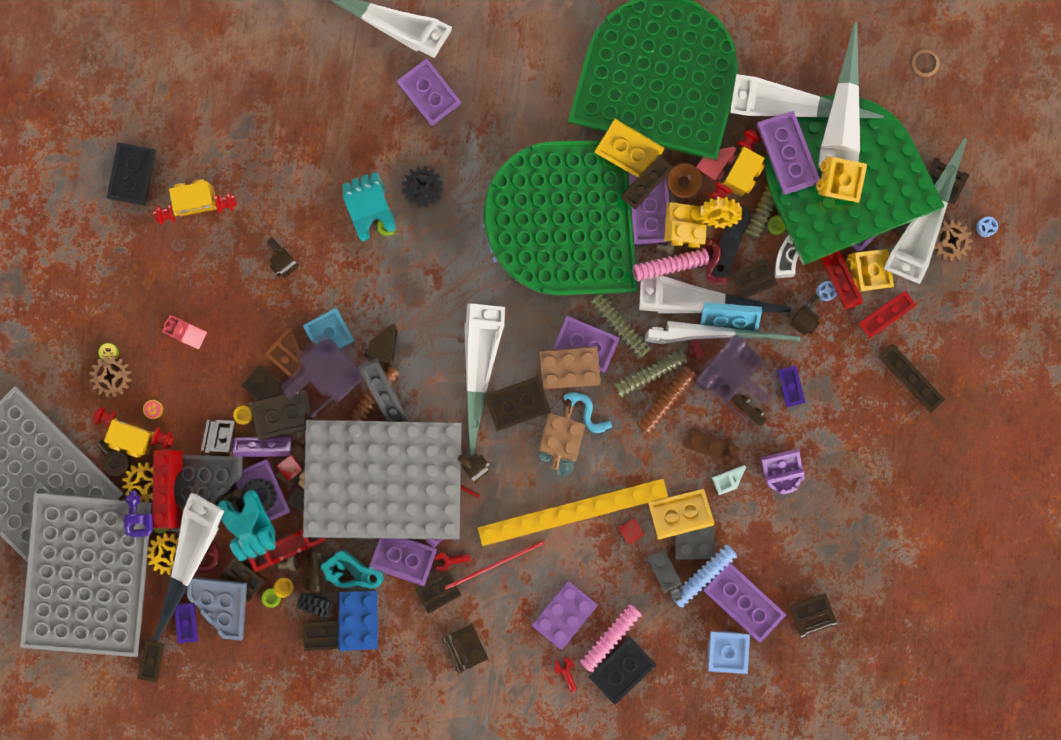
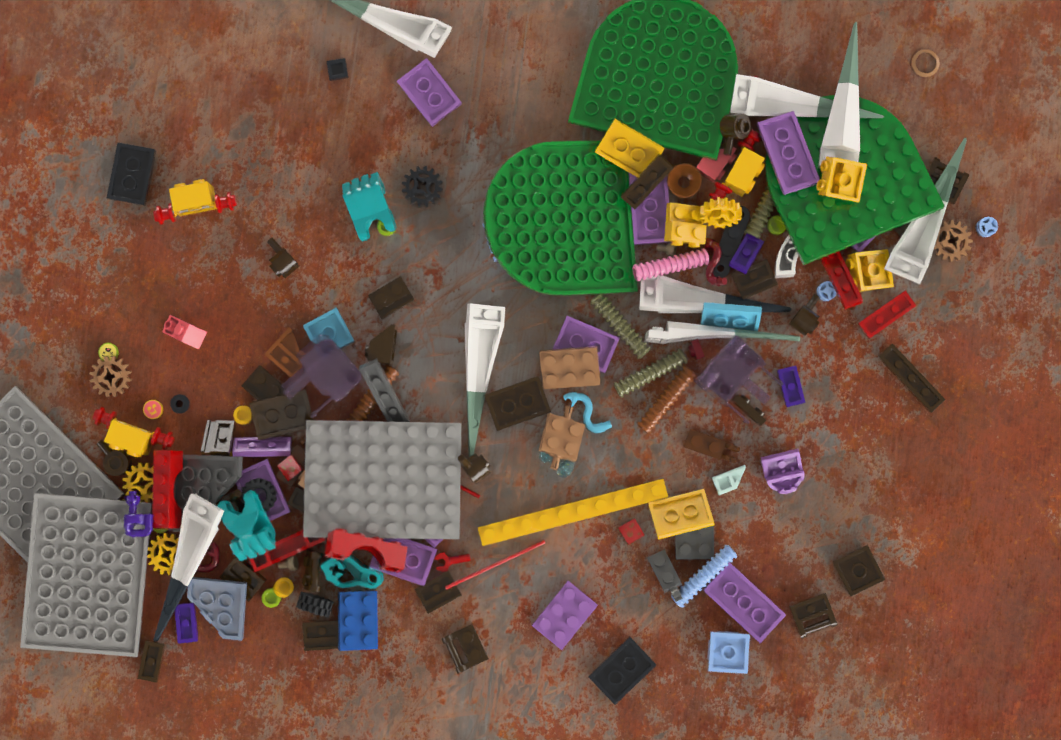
red bar [554,656,577,692] -> none
bright pink piece [580,604,642,672] -> none
none -> black plate [170,394,190,414]
none -> arch [324,528,407,573]
none -> black plate [326,58,349,81]
none -> dark brown plate [368,276,415,320]
none -> dark brown piece [720,114,751,156]
none -> dark purple plate [729,234,764,274]
none -> dark brown plate [833,544,885,596]

